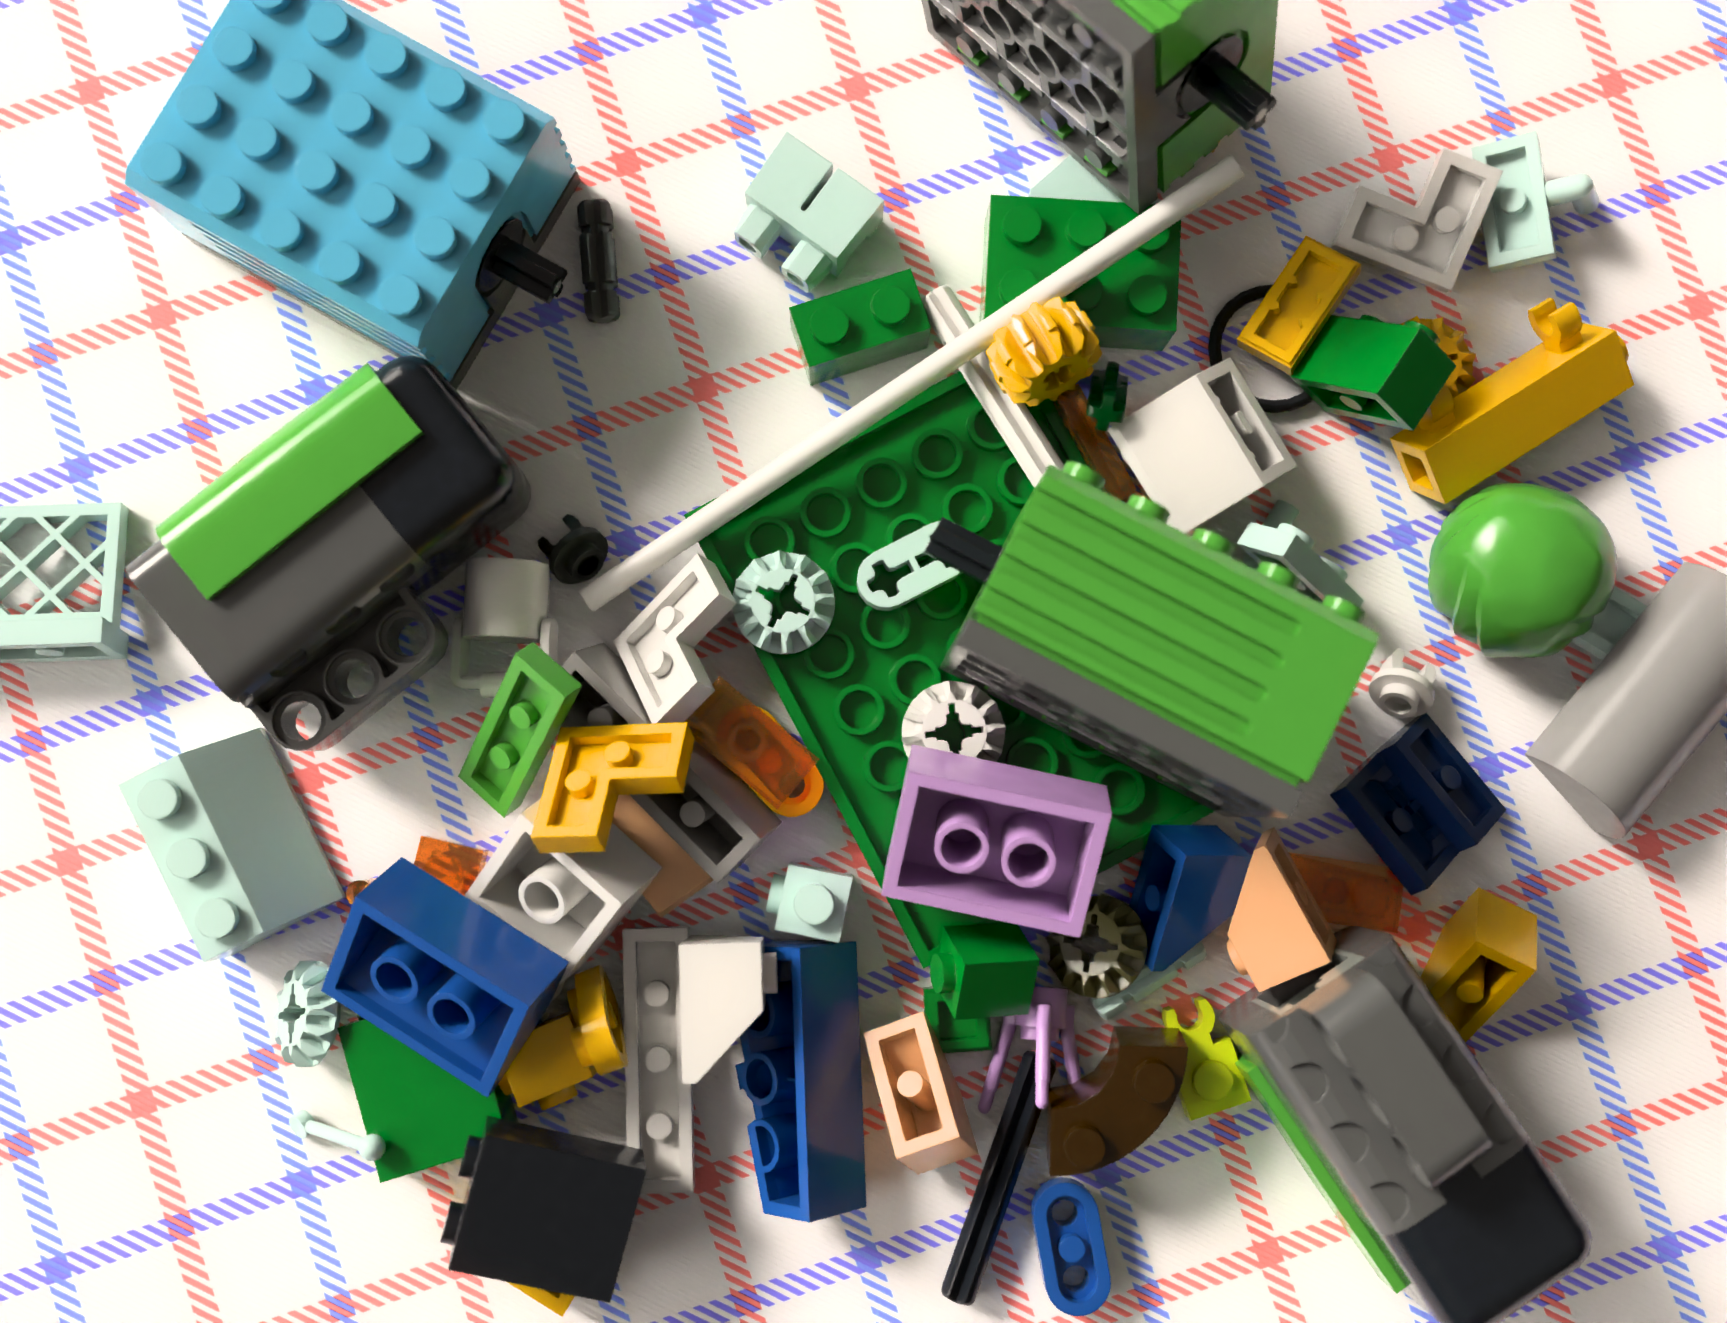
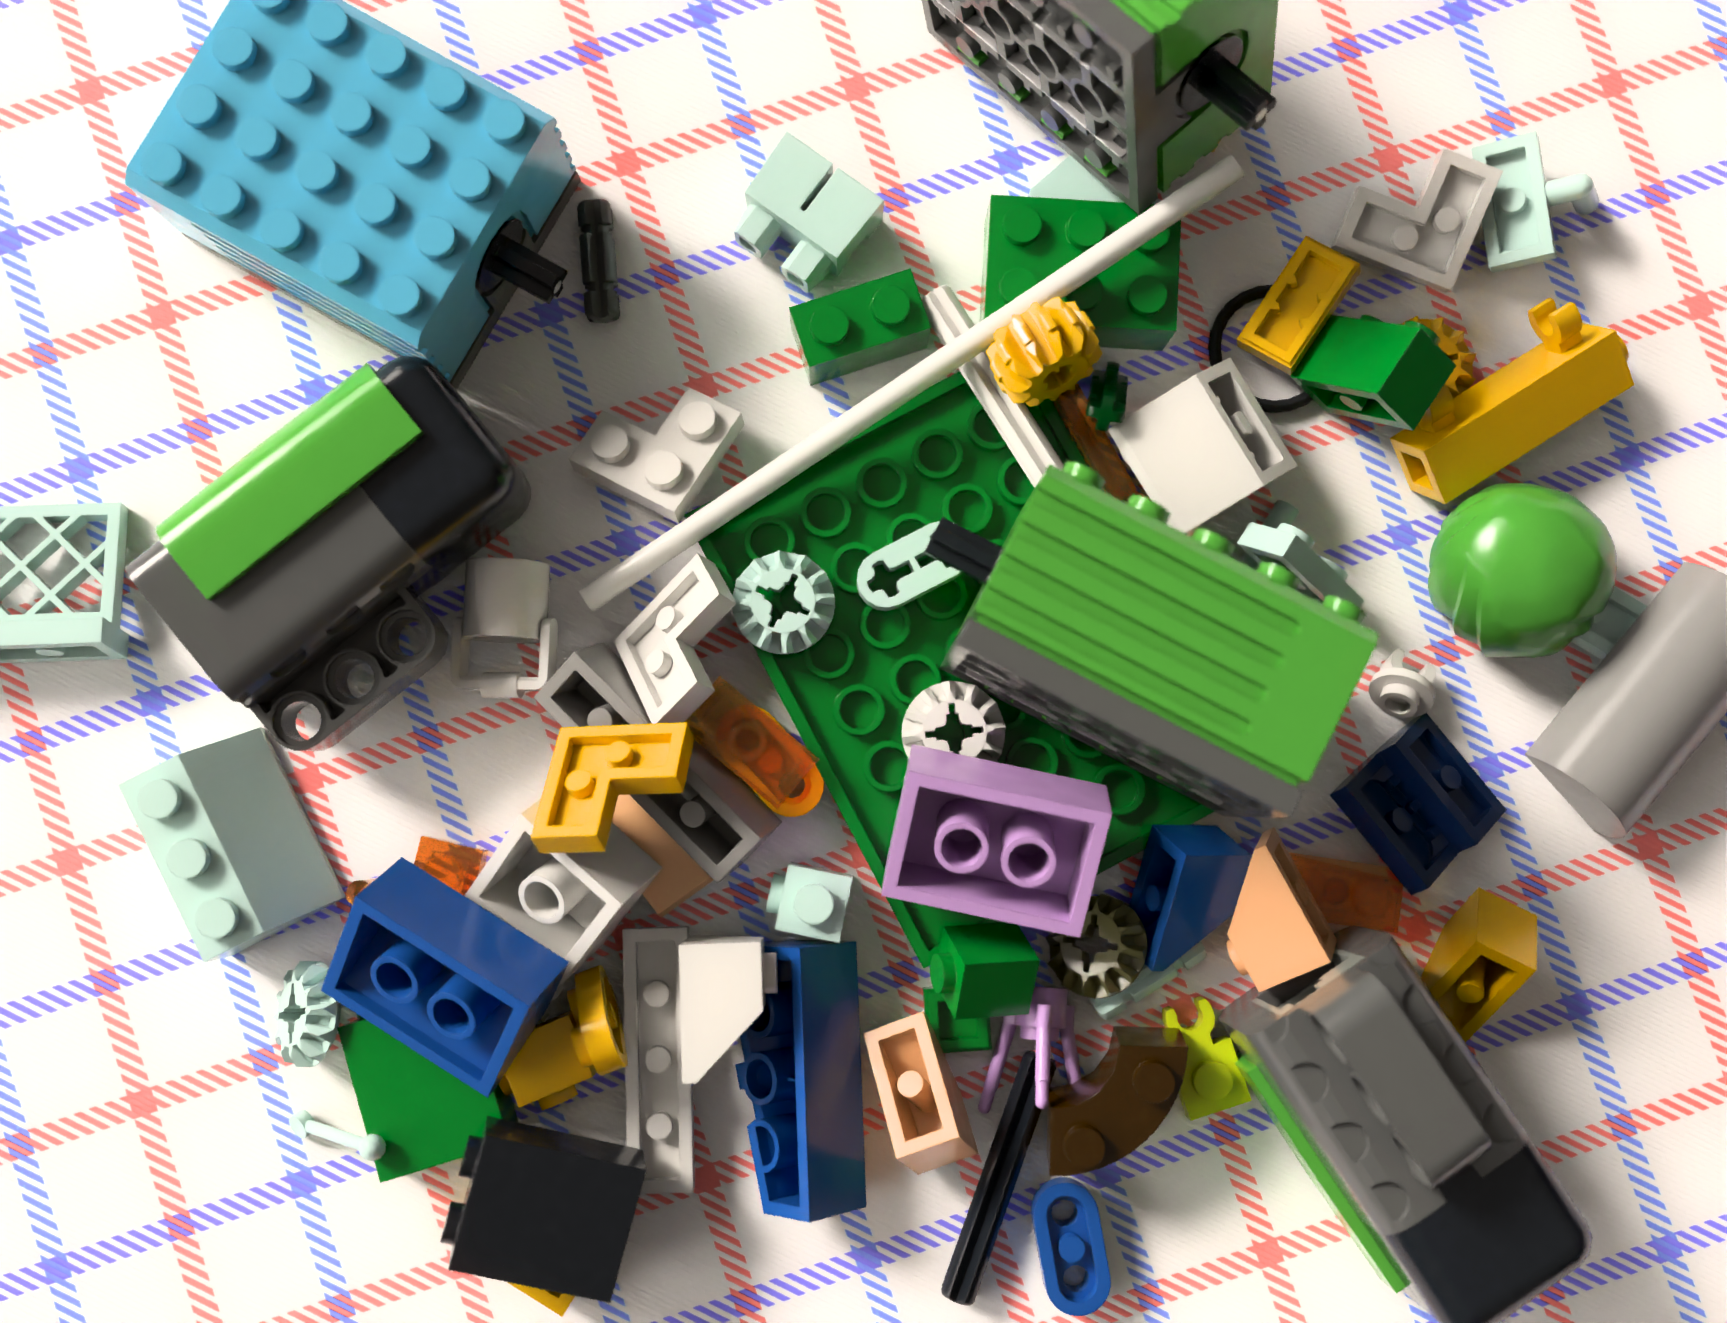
bright green plate [458,642,582,818] -> none
pearl dark grey plate [537,514,608,584] -> none
none -> white plate [568,387,745,524]

